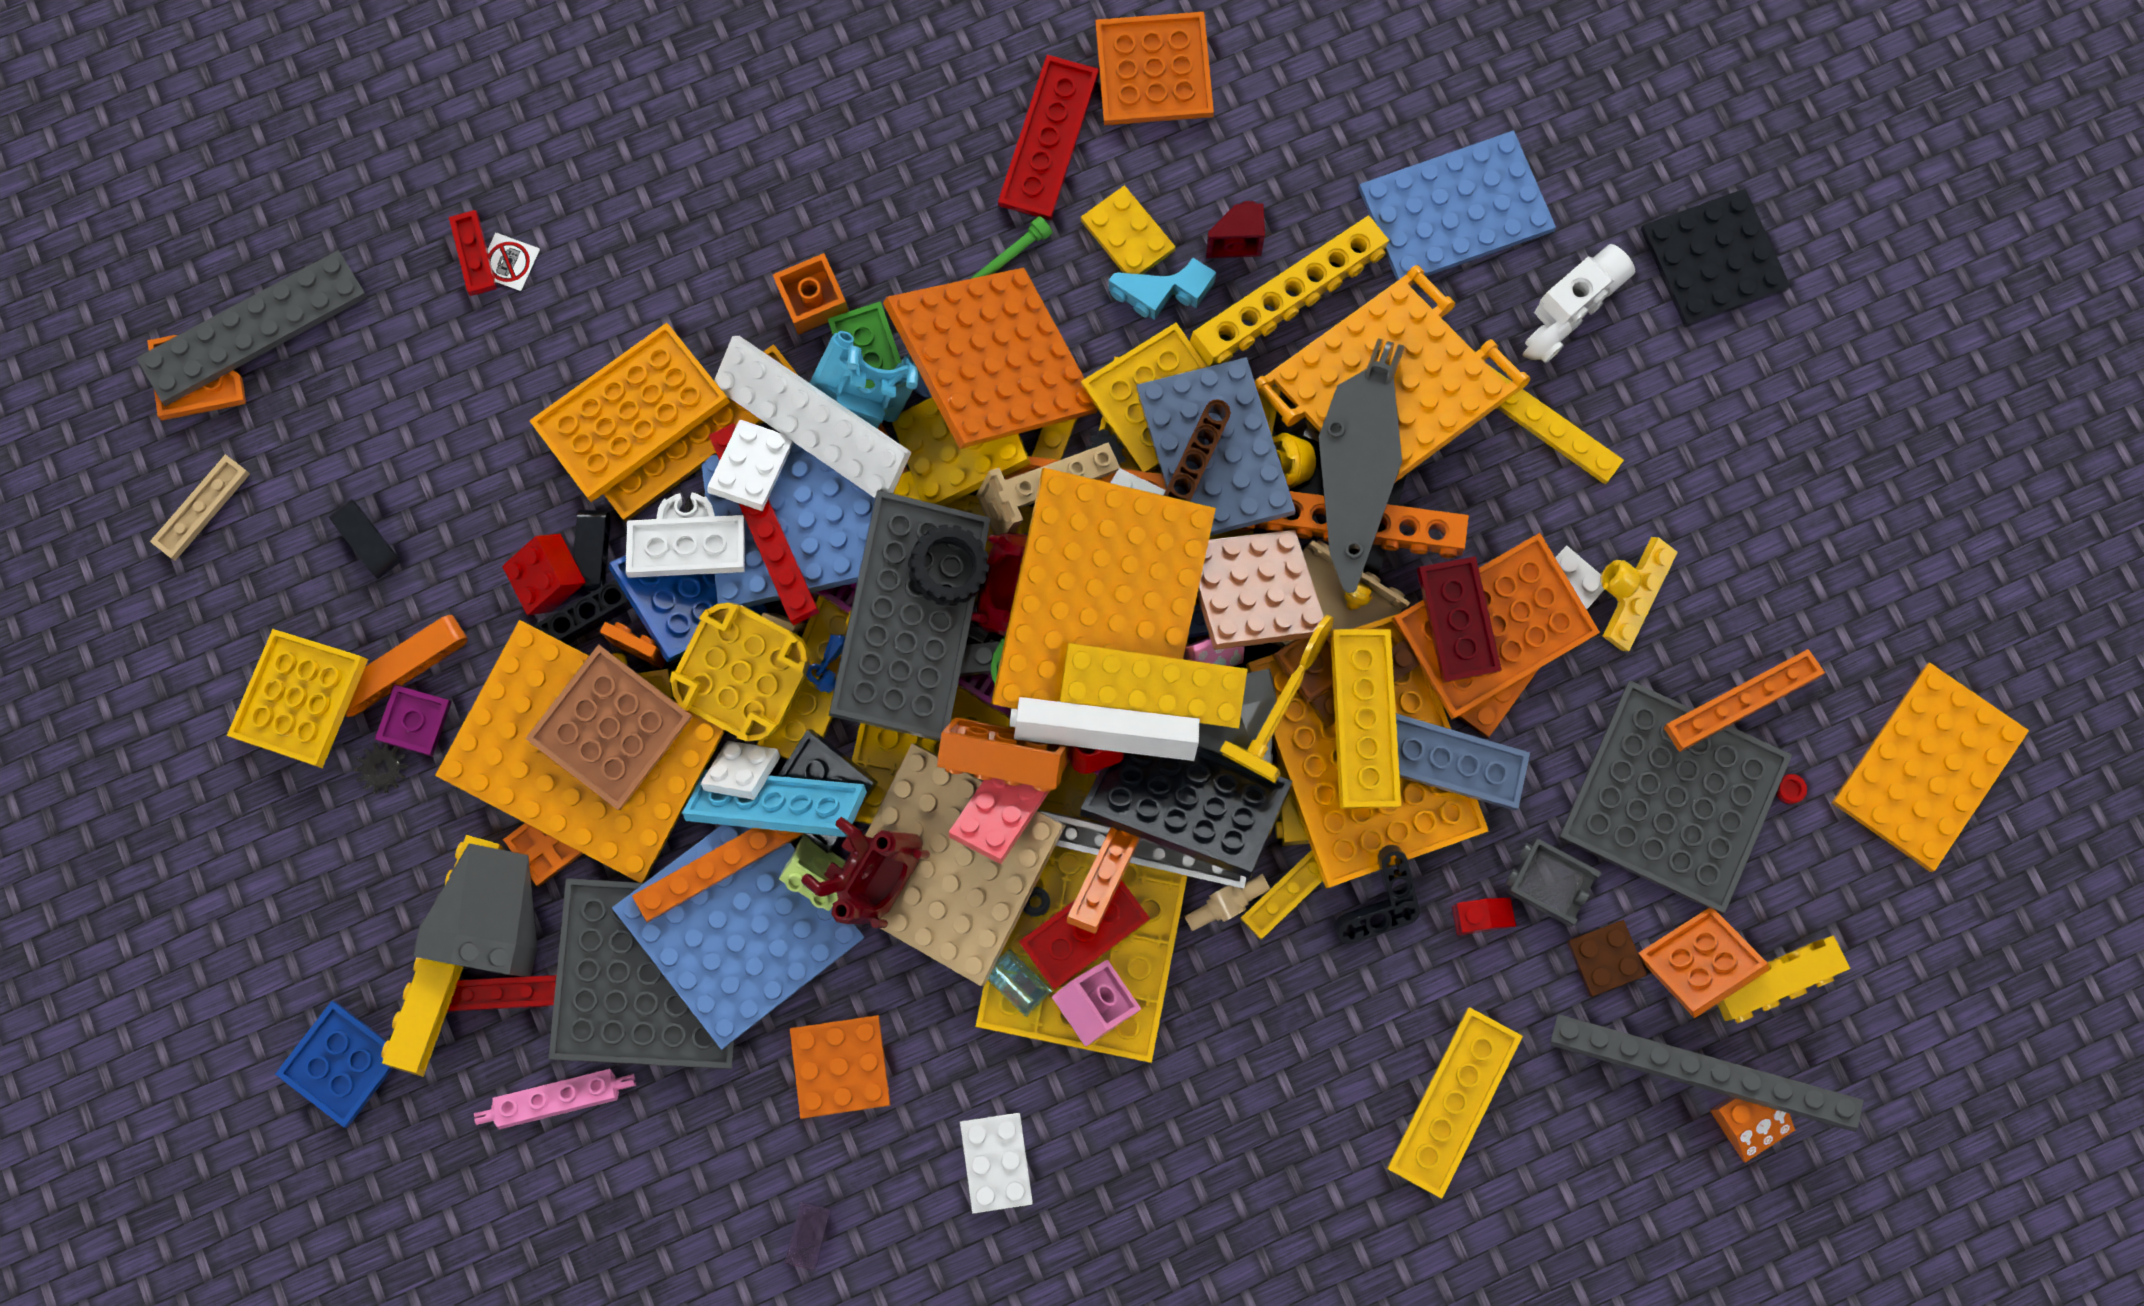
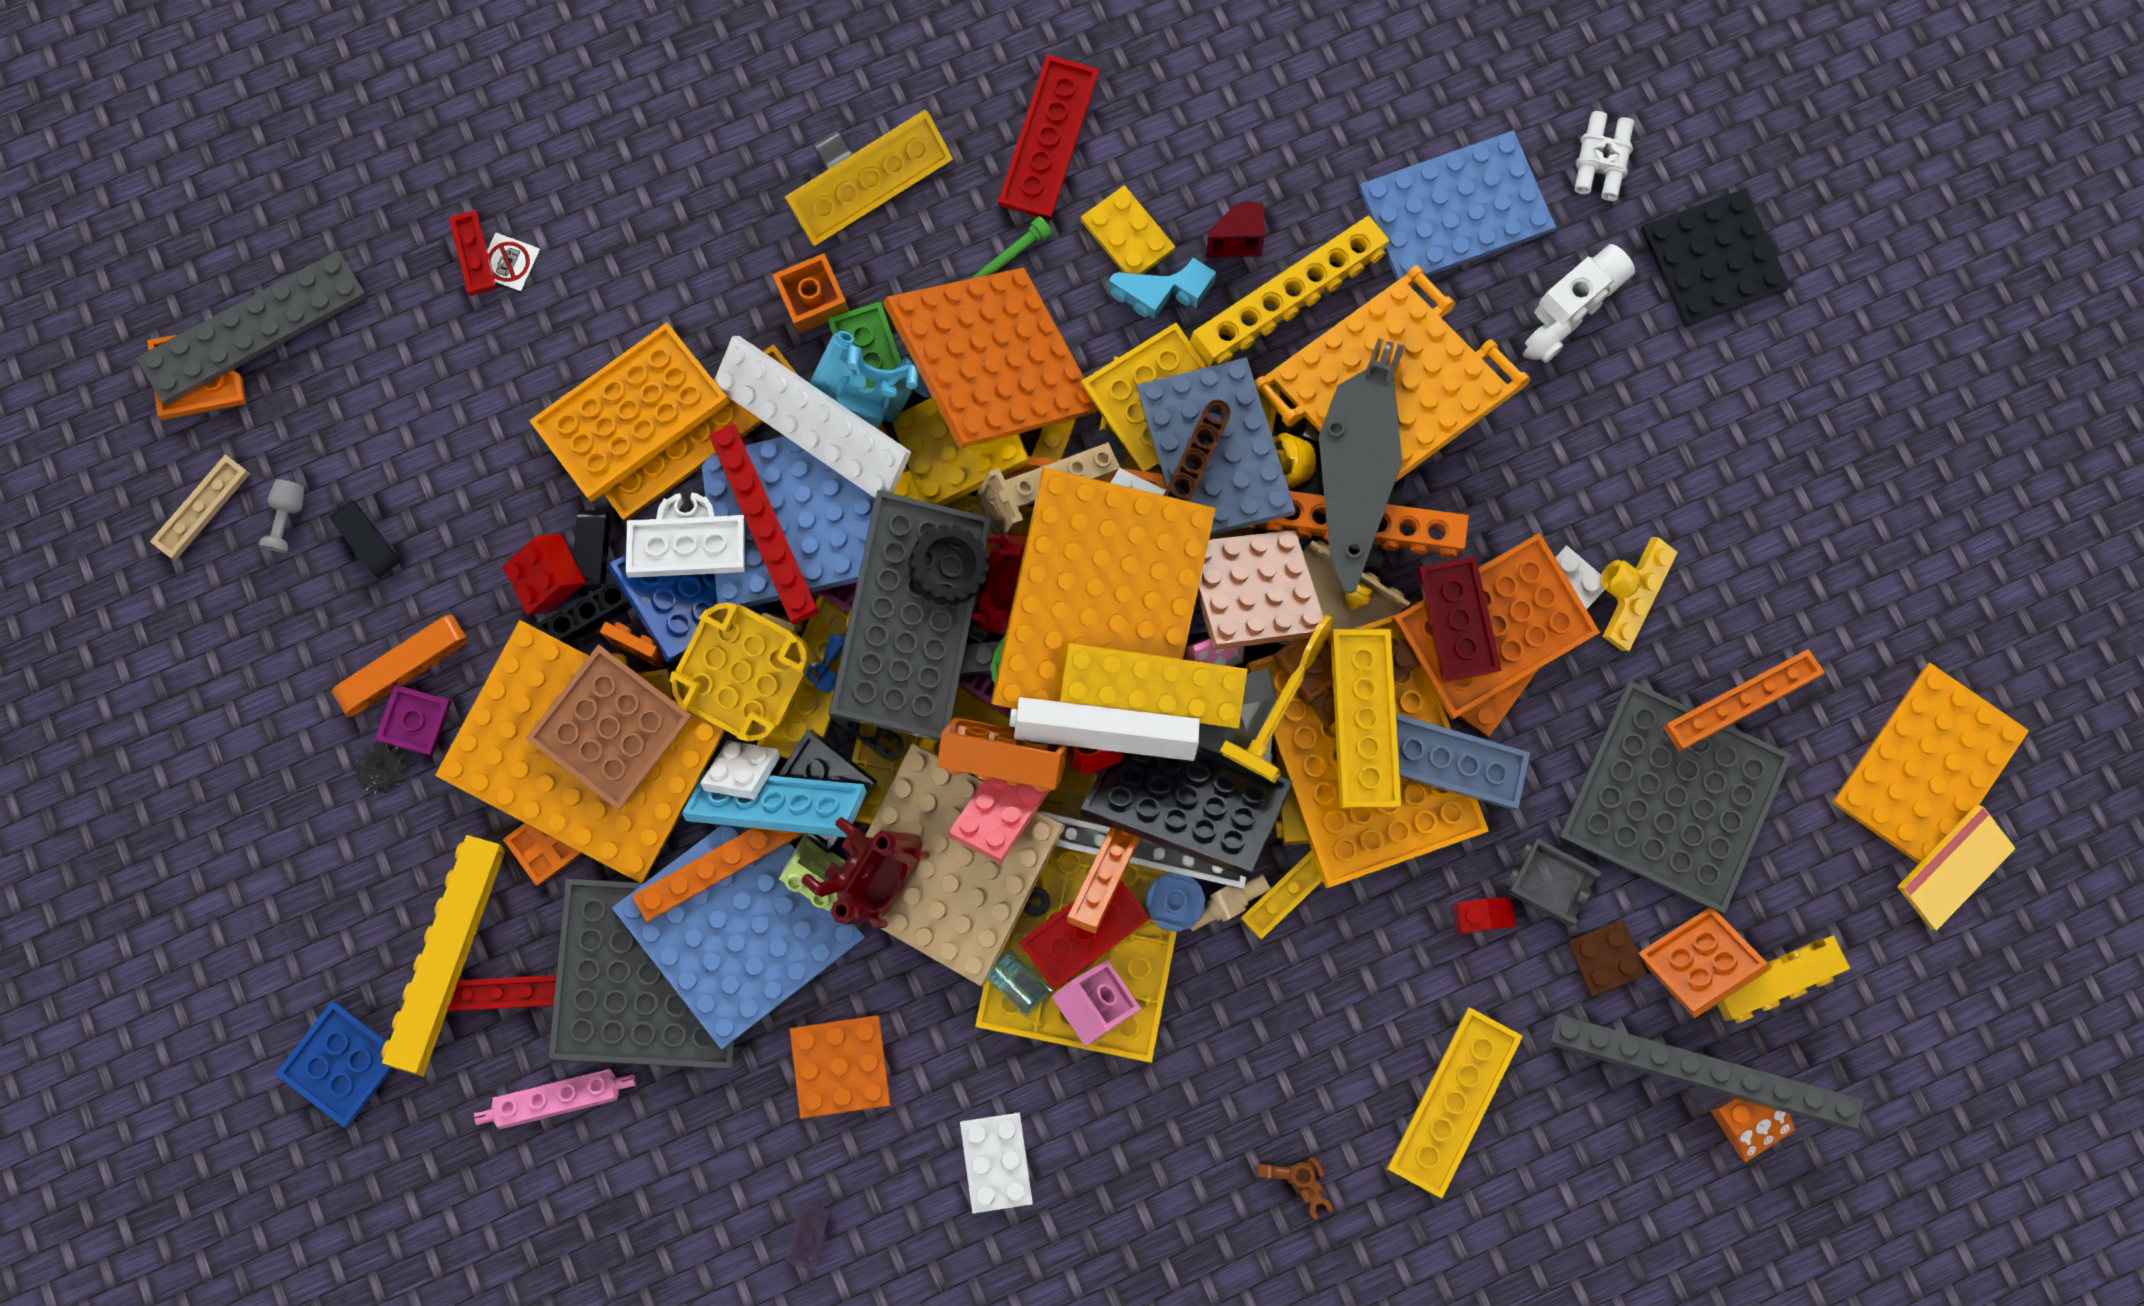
yellow plate [227,629,368,768] -> none
dark grey wedge [412,843,537,977] -> none
white plate [708,420,794,511] -> none
orange plate [1095,12,1214,125] -> none
black beam [1334,844,1420,944] -> none
yellow plate [1487,364,1624,485] -> none
red tile [1776,774,1807,805] -> none
none -> light grey piece [258,479,304,553]
none -> yellow plate [784,110,953,246]
none -> dark grey axle [813,131,852,170]
none -> black beam [832,717,905,761]
none -> medium blue tile [1146,872,1205,932]
none -> dark orange piece [1256,1157,1333,1220]
none -> white pin [1574,111,1634,201]
none -> yellow tile [1897,805,2016,931]

